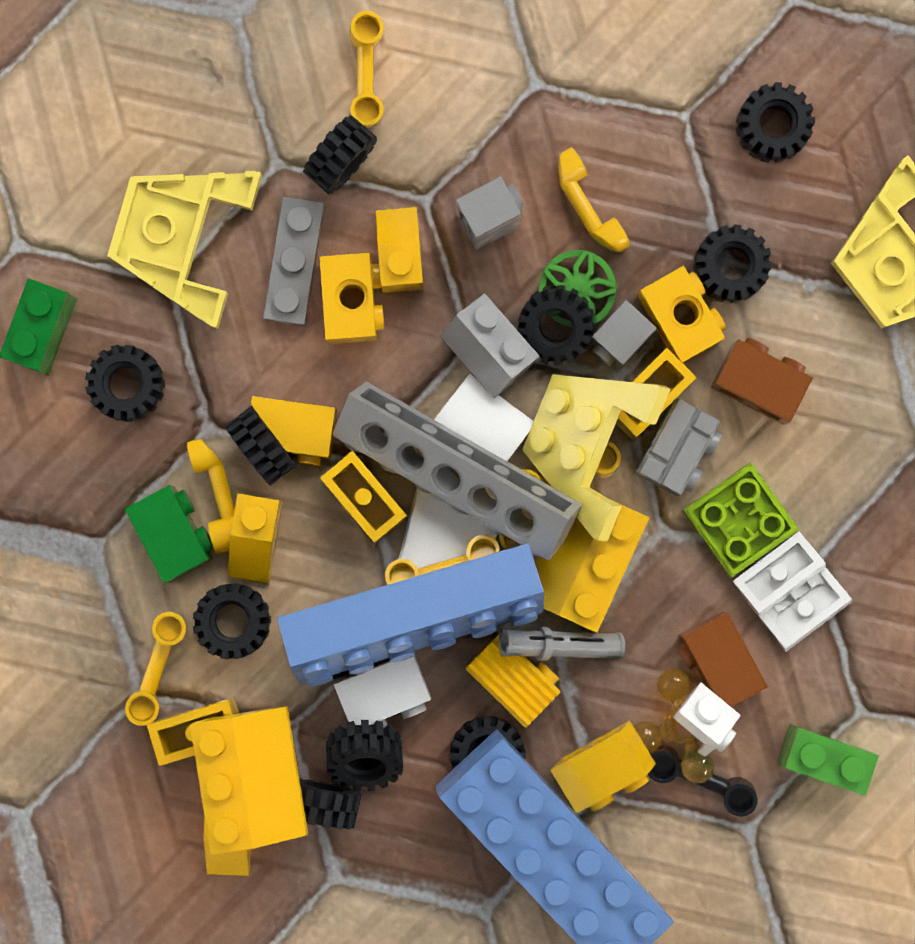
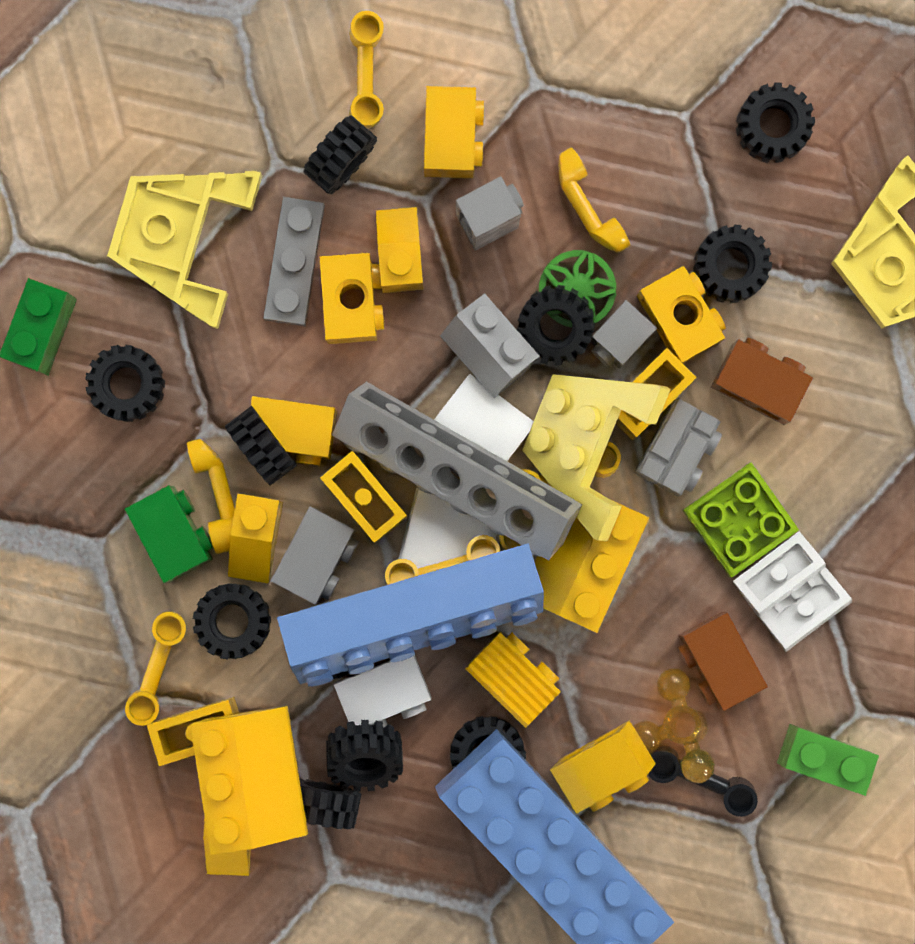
light grey pin [499,627,625,661] -> none
white bracket [673,683,741,758] -> none
none -> light grey brick [271,507,359,605]
none -> yellow brick [424,86,484,178]

